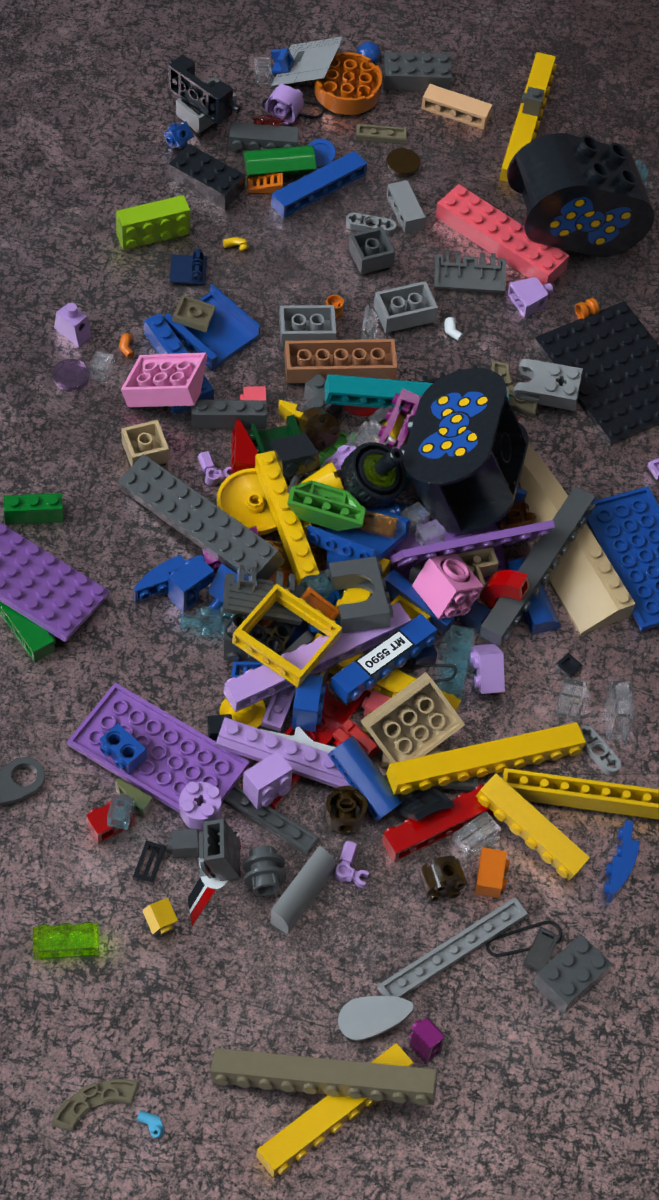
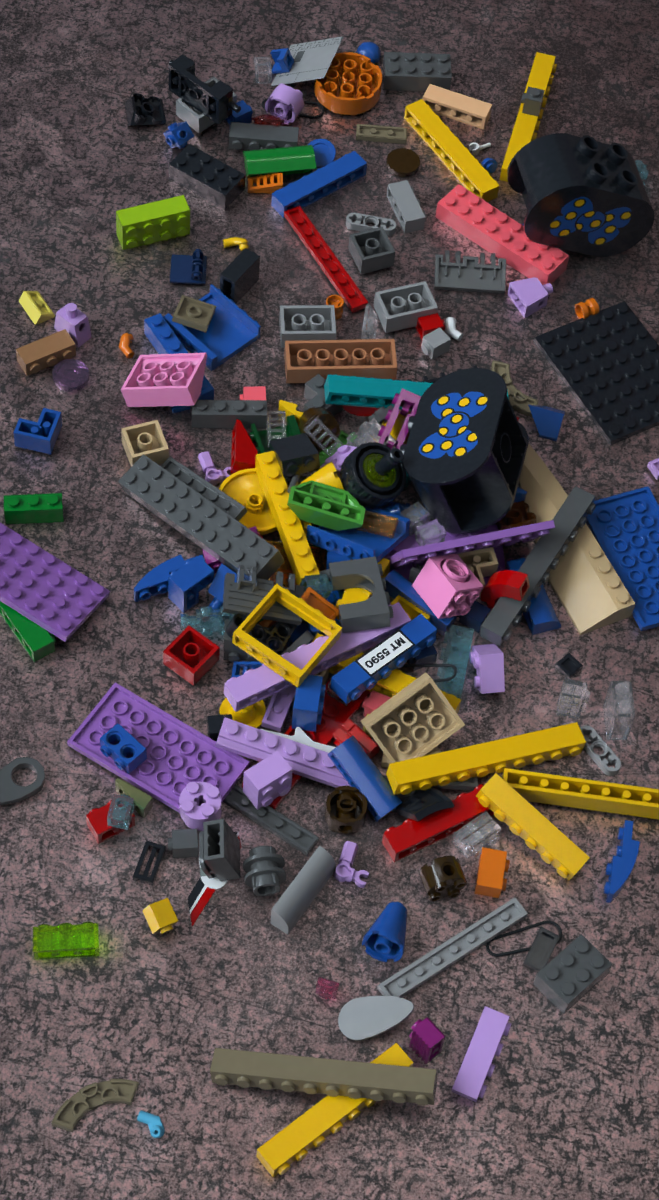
clear brick [89,350,114,383] -> none
light grey brick [513,359,583,411] -> none
none -> blue brick [13,408,62,455]
none -> medium nougat brick [16,329,76,376]
none -> light yellow slope [19,291,55,325]
none -> black slope [125,93,166,126]
none -> dark grey plate [161,457,248,521]
none -> red brick [163,626,220,686]
none -> black brick [220,248,260,304]
none -> blue brick [225,100,253,124]
none -> clear slope [266,411,286,447]
none -> red plate [284,206,368,313]
none -> clear slope [303,417,343,457]
none -> clear pink plate [315,977,340,999]
none -> blue cone [362,902,407,962]
none -> yellow brick [404,99,499,202]
none -> red brick [416,313,446,341]
none -> light grey brick [421,328,451,360]
none -> lavender wedge [452,1006,512,1102]
none -> white hand [469,142,491,156]
none -> blue plate [481,158,498,174]
none -> blue slope [528,405,565,442]

